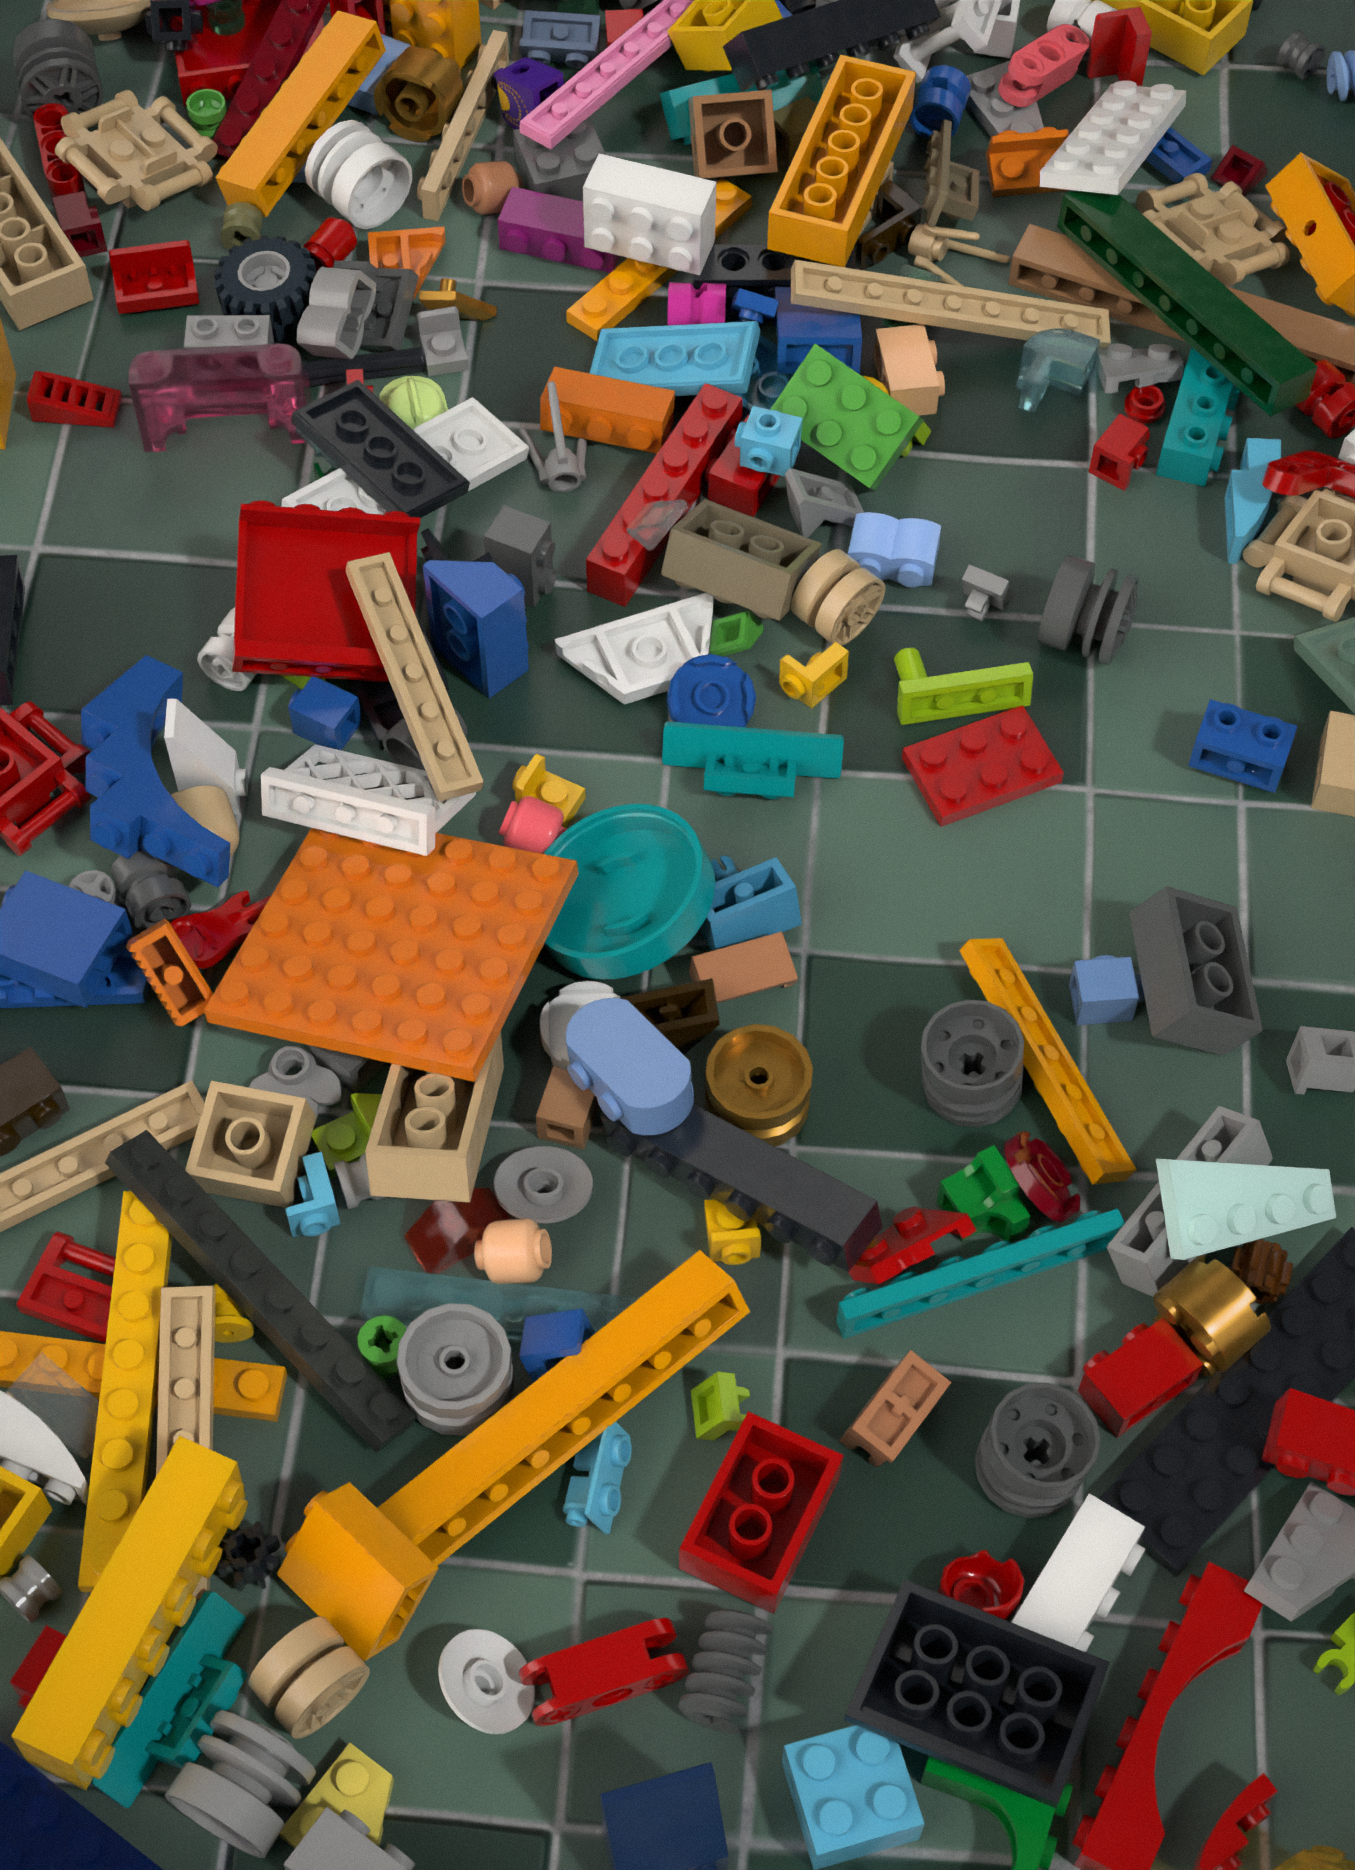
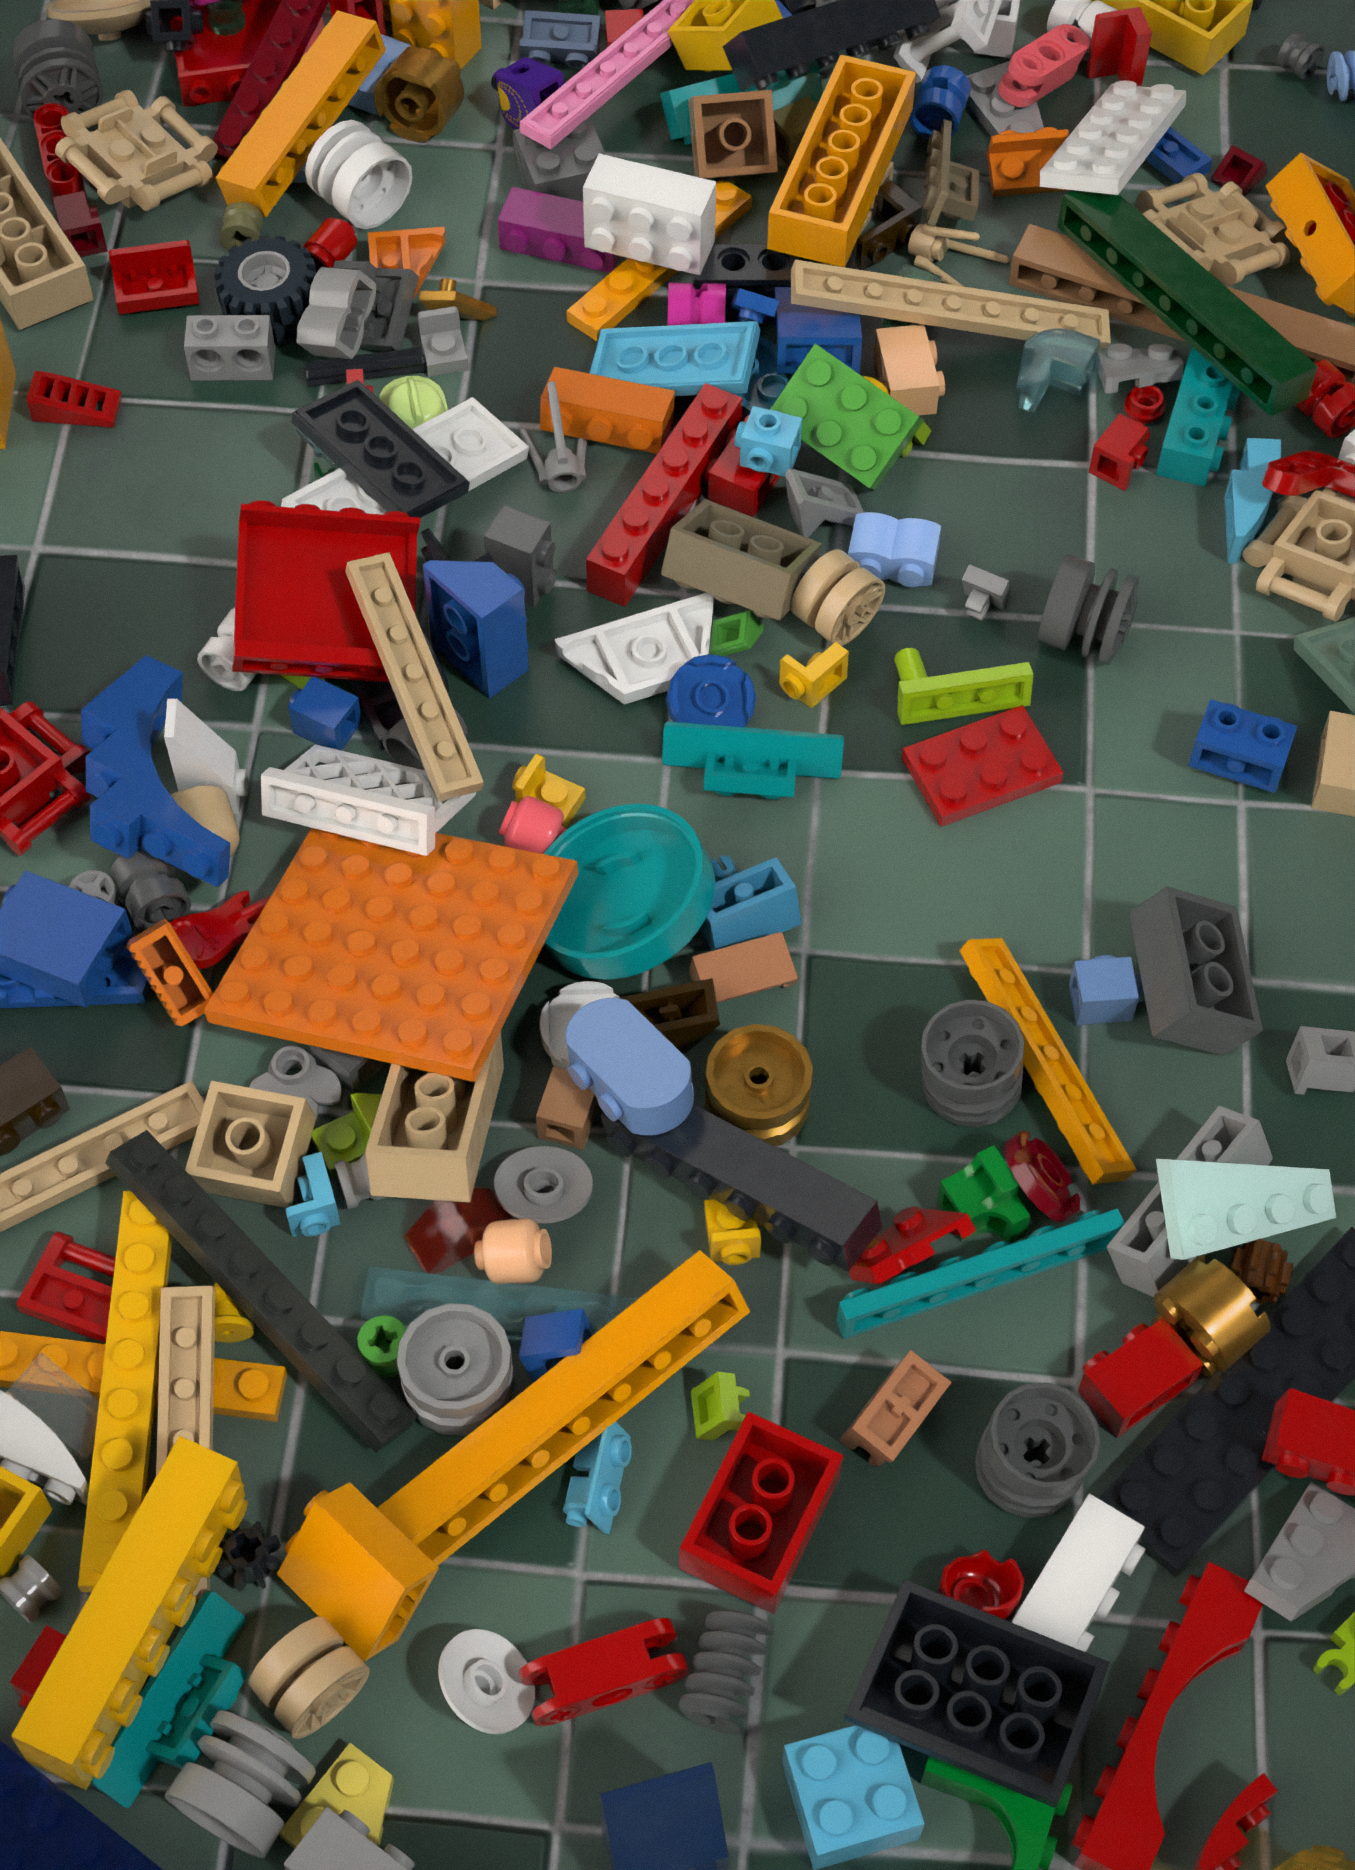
clear pink windscreen [129,344,312,452] -> none
bright green wheel [186,89,227,140] -> none
tan plate [417,30,509,221] -> none
nougat head [462,160,524,215] -> none
clear slope [626,499,688,551] -> none

